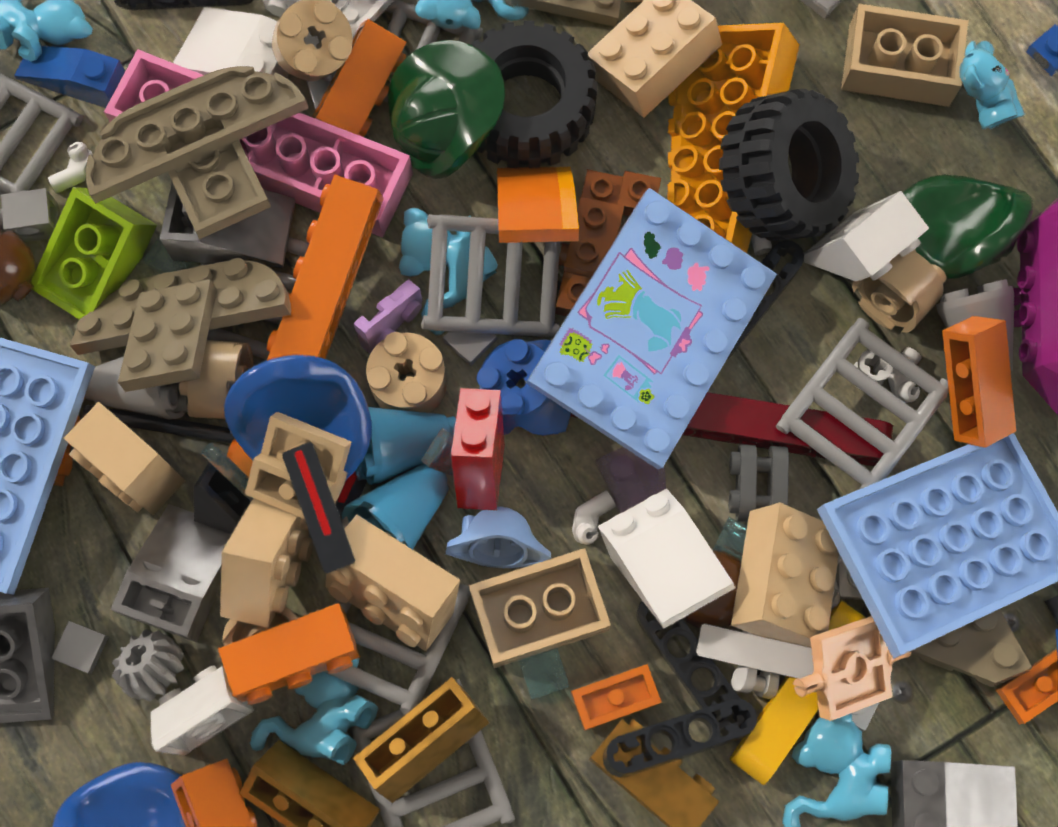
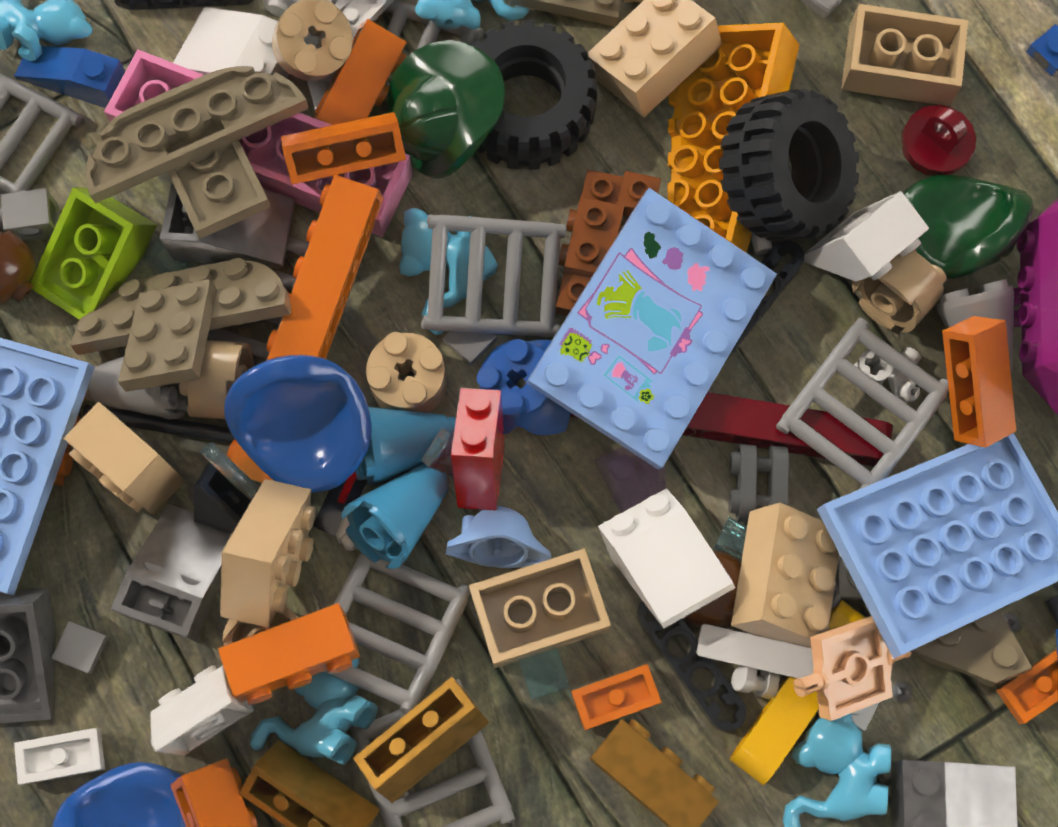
white arm [48,142,93,194] -> none
light grey gear [112,629,184,702] -> none
tan brick [245,412,352,519] -> none
black sticker [282,442,355,573] -> none
tan brick [326,514,460,651] -> none
lavender wing [353,279,422,354] -> none
orange slope [497,166,579,243] -> none
white arm [572,490,616,545] -> none
black beam [602,699,757,778] -> none
medium azure animal [959,41,1025,129] -> none
none -> white plate [14,728,105,785]
none -> orange brick [281,112,406,185]
none -> dark red tile [901,105,976,176]

